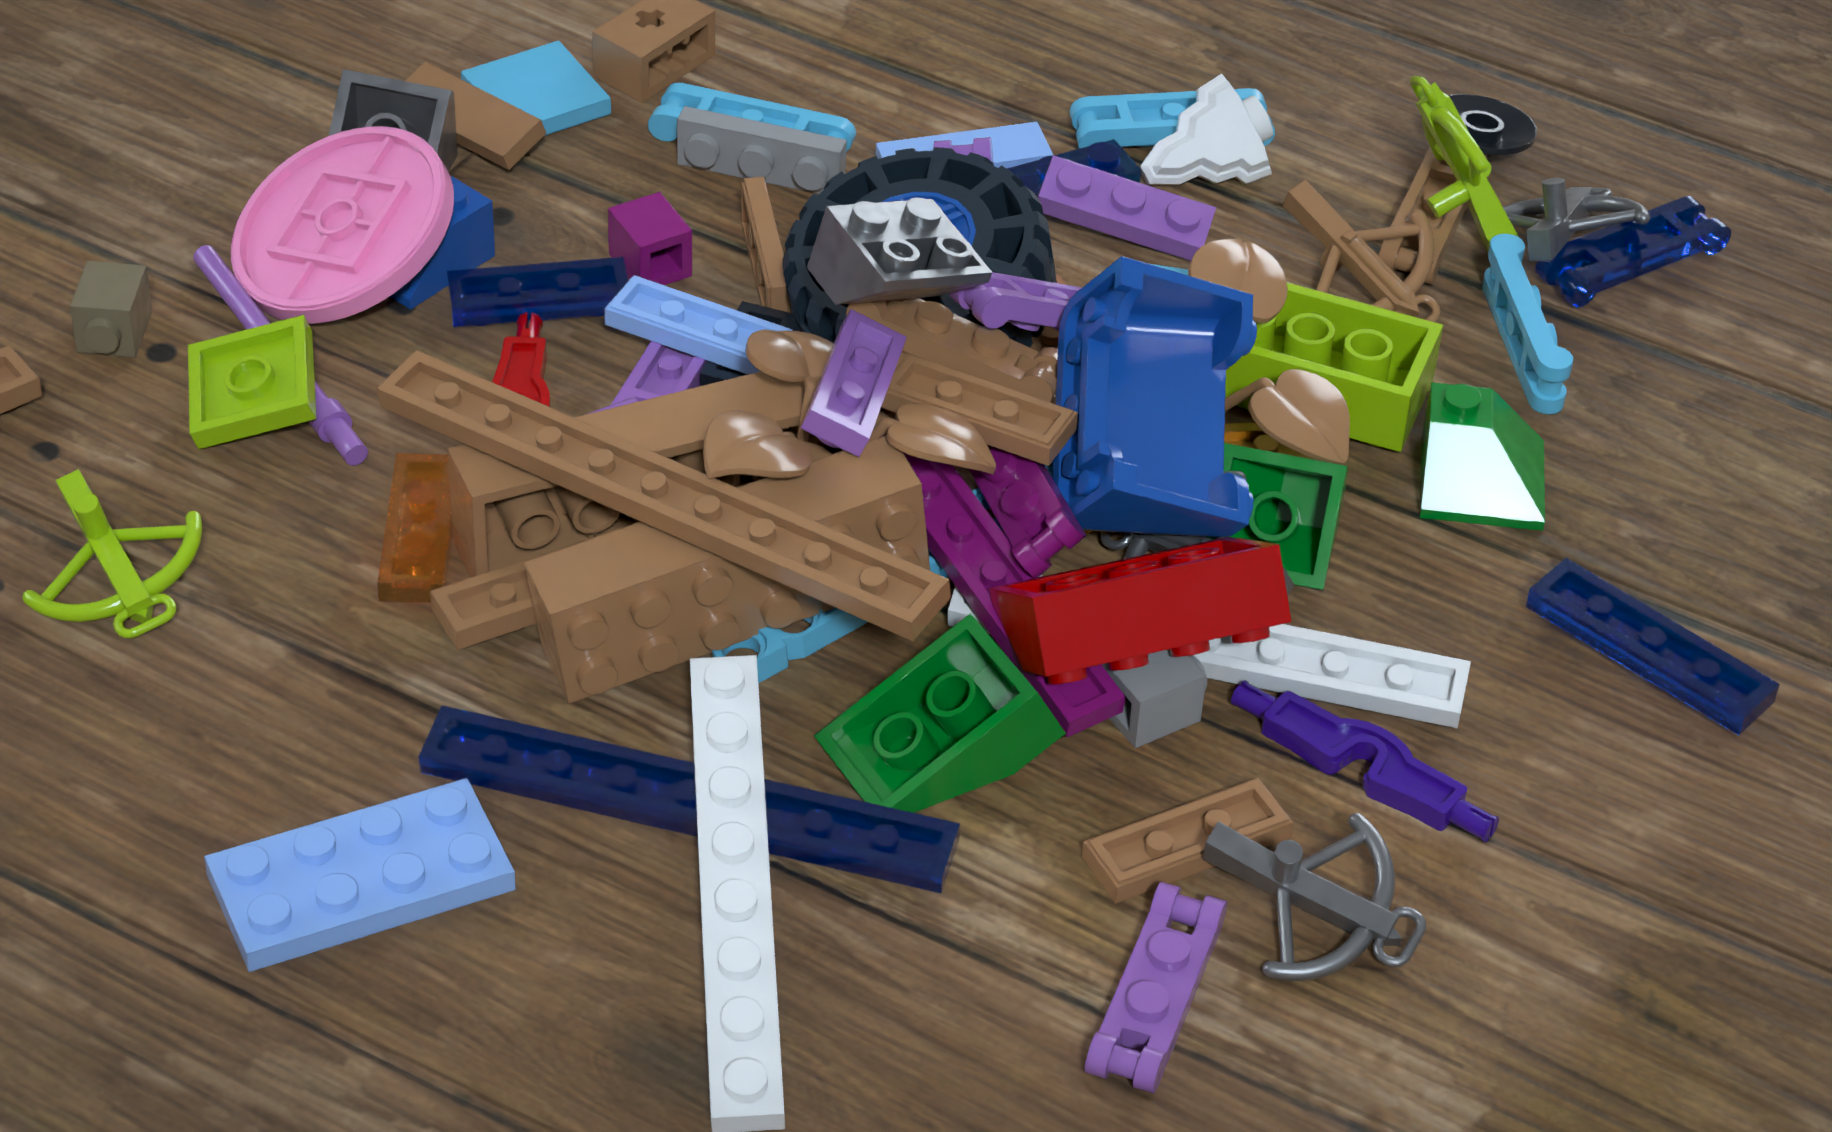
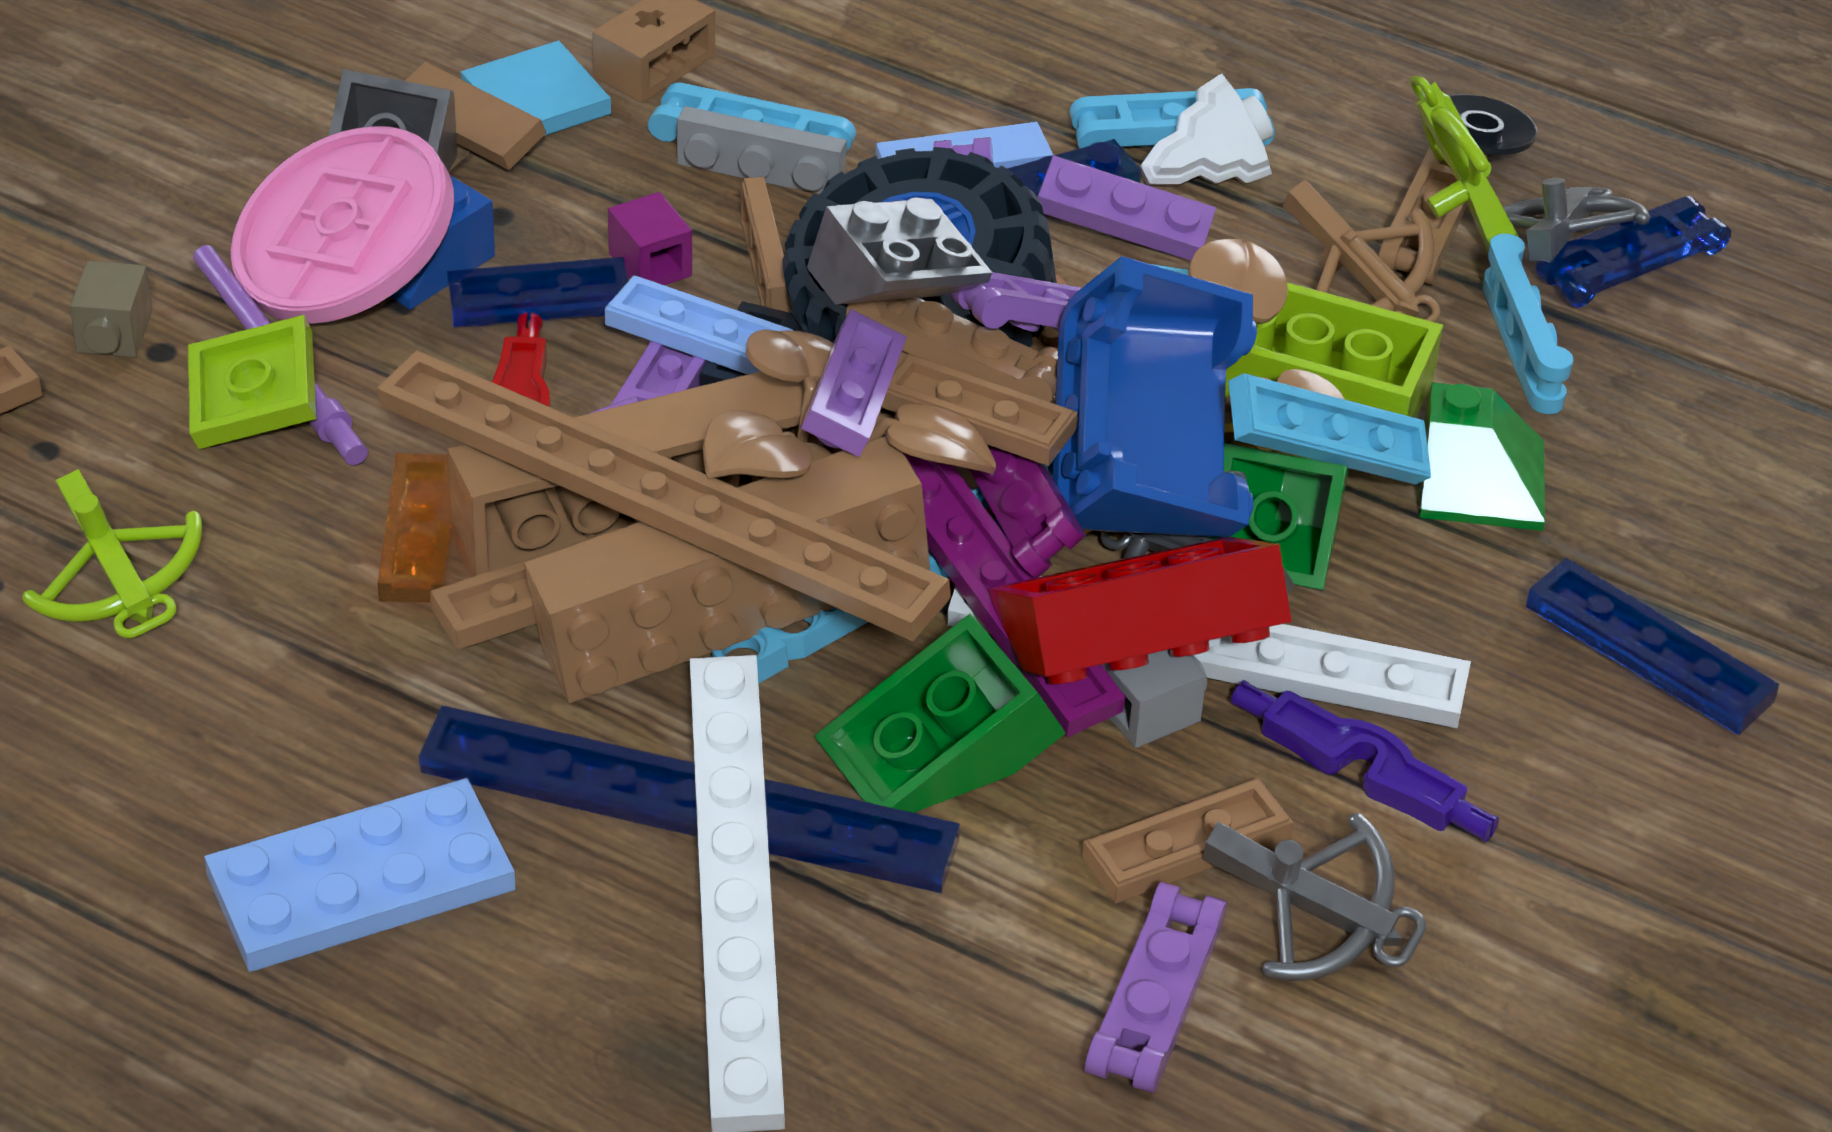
none -> medium azure tile [1228,373,1431,484]

